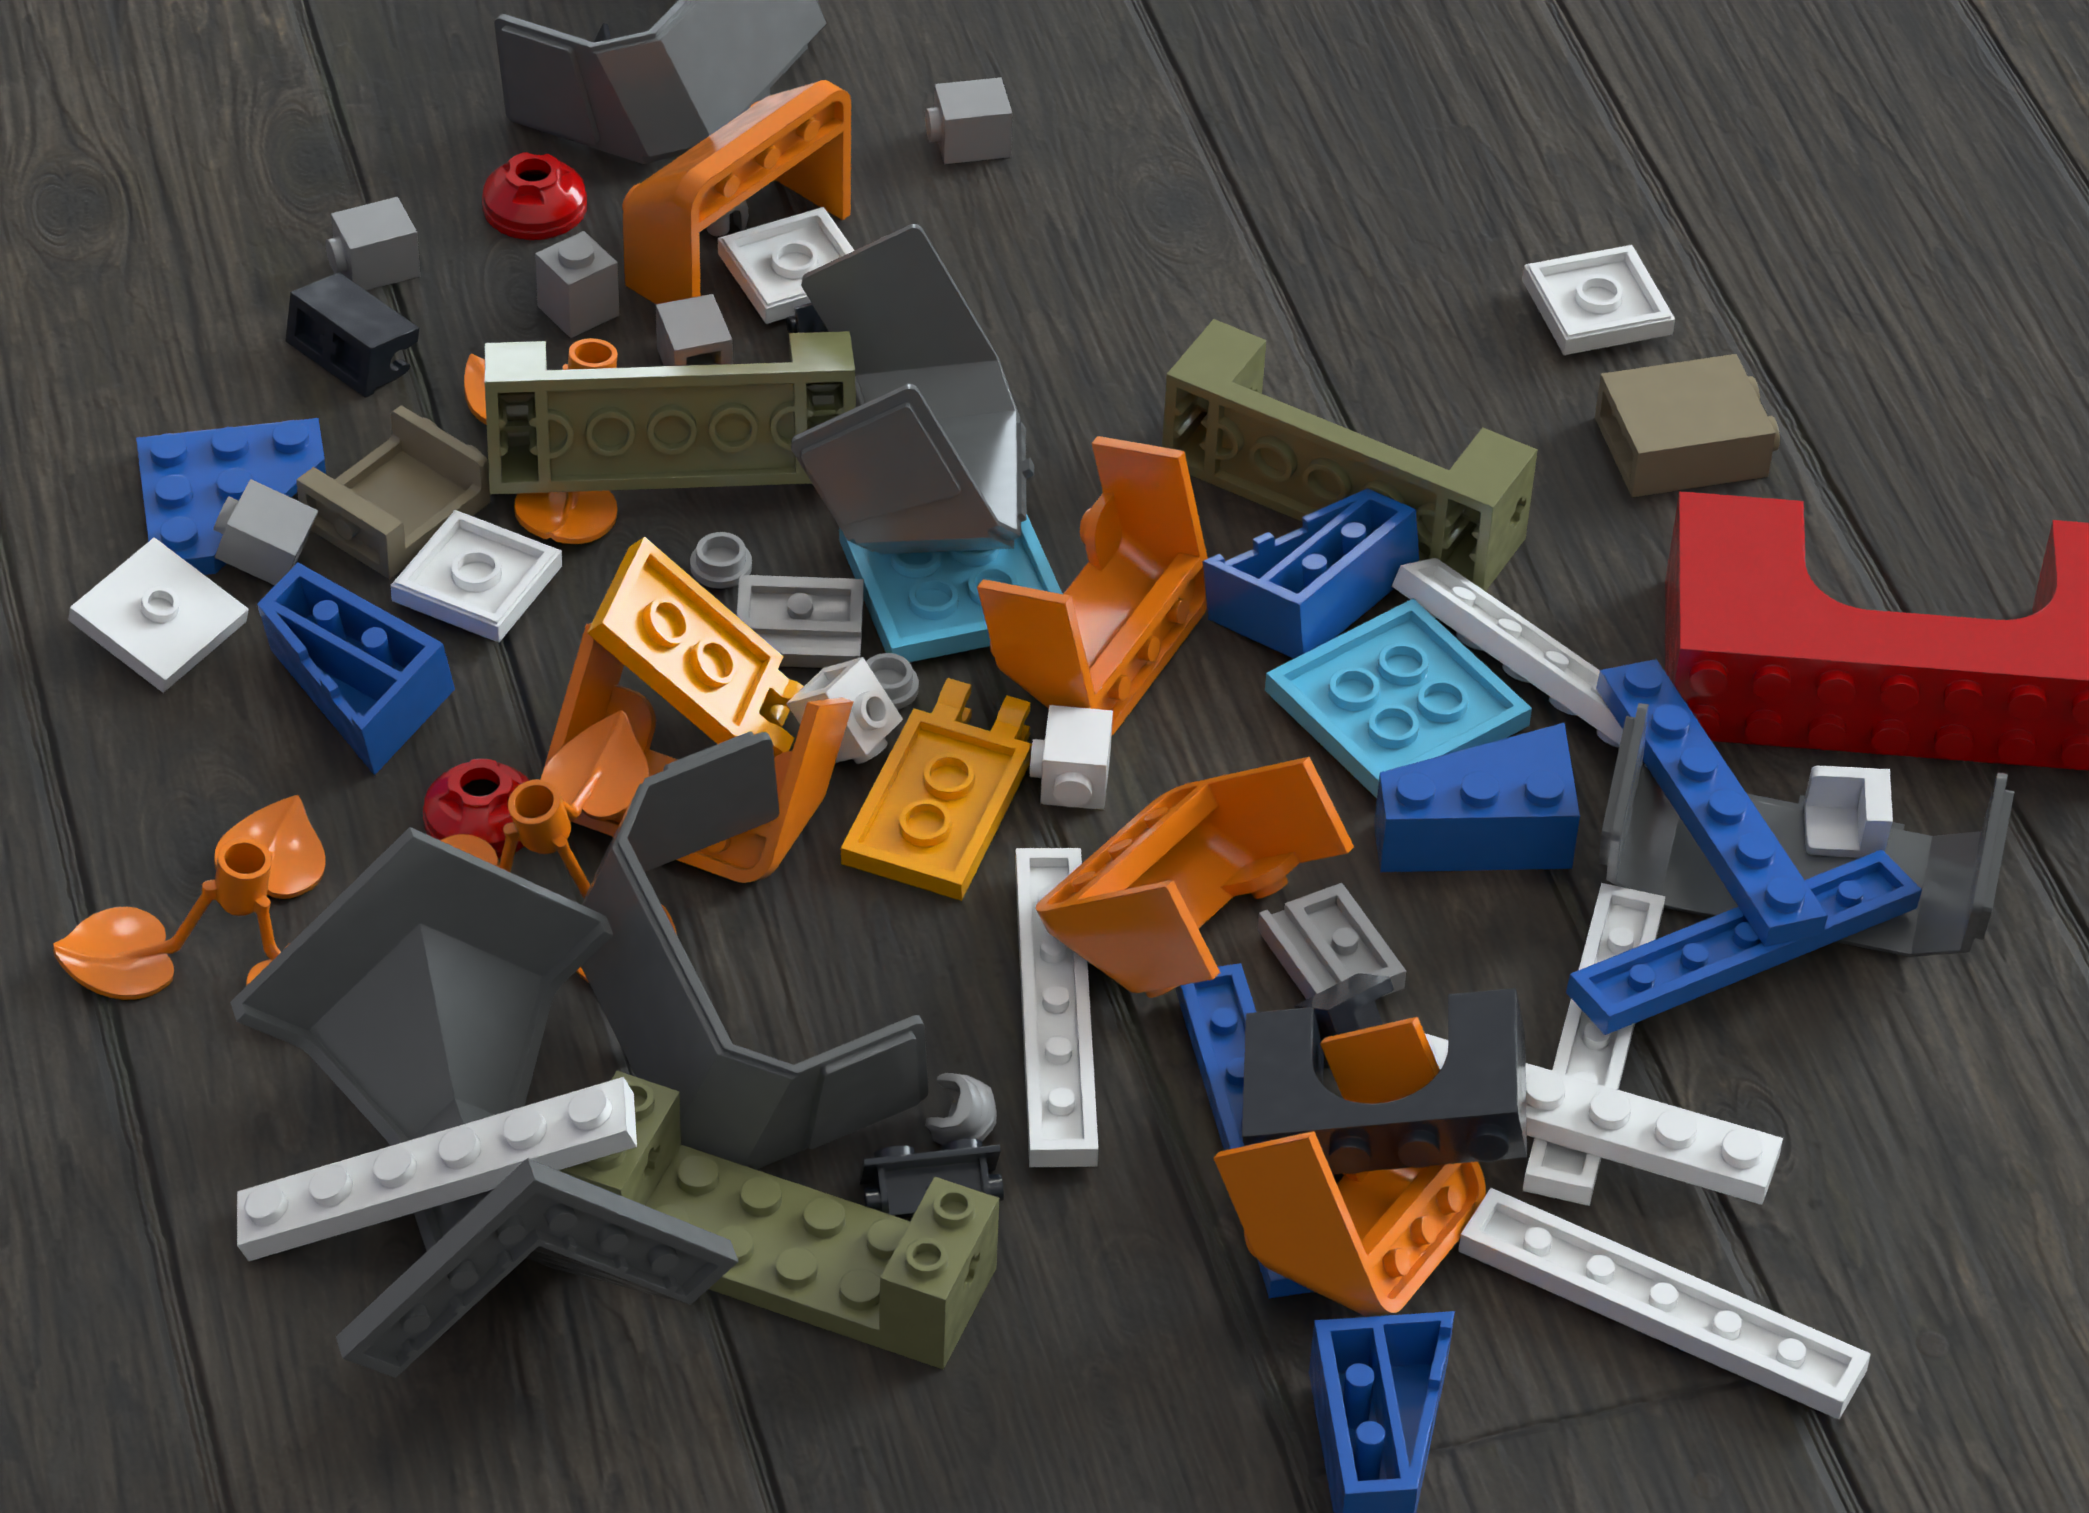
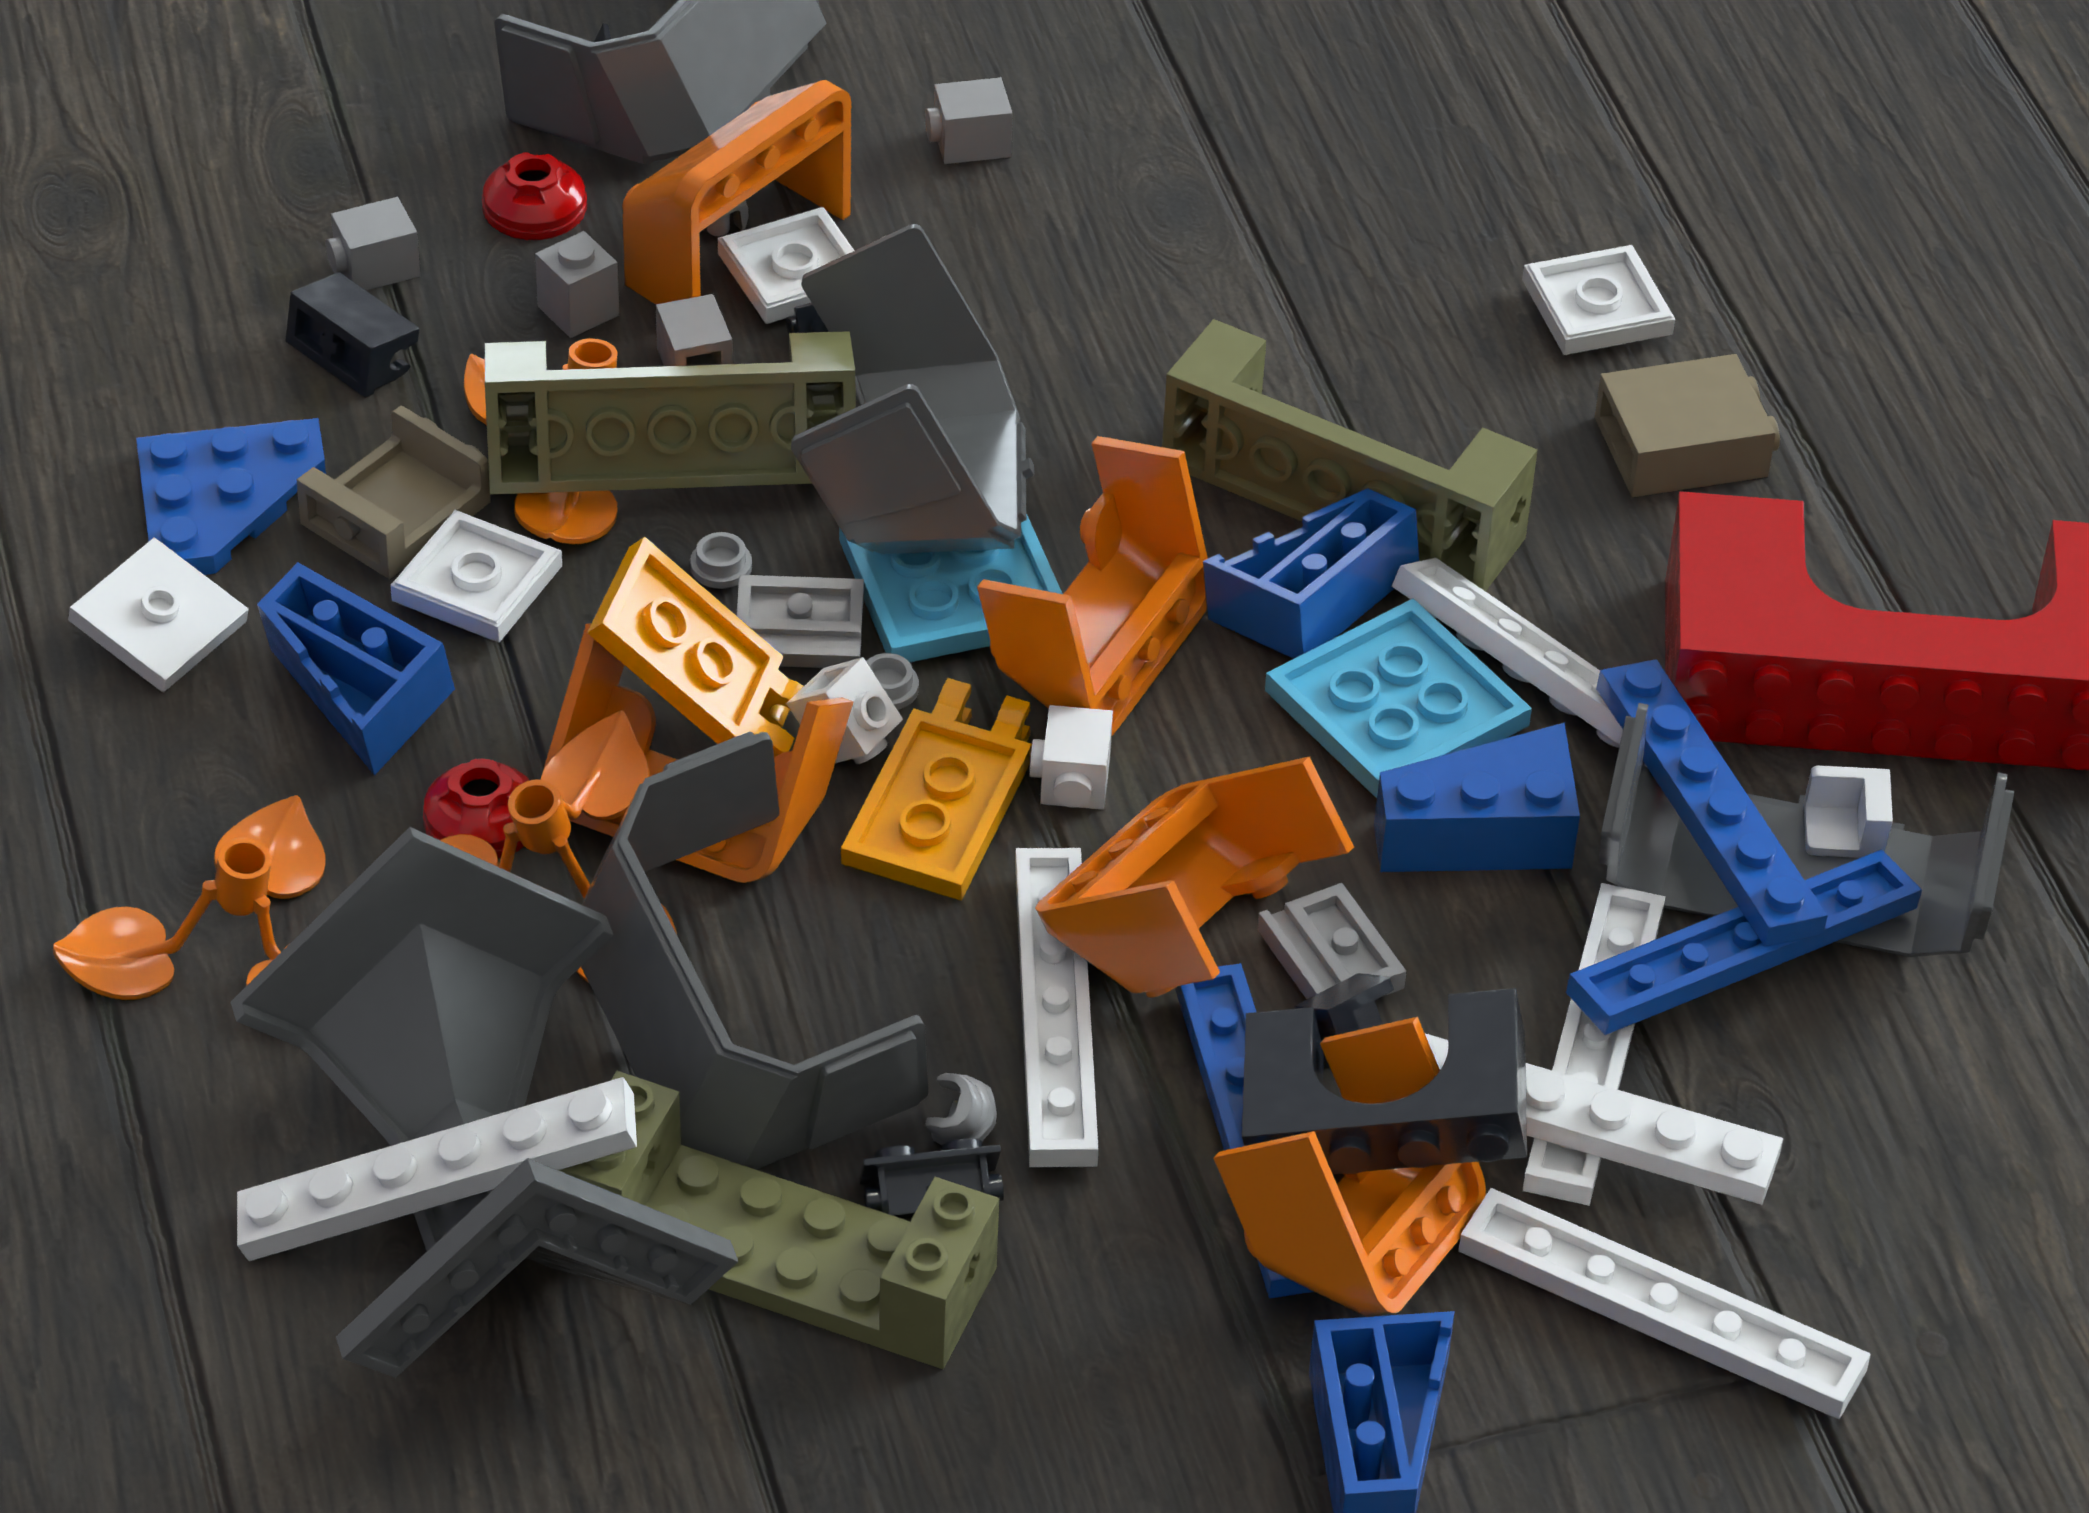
light grey brick [213,479,318,585] -> none

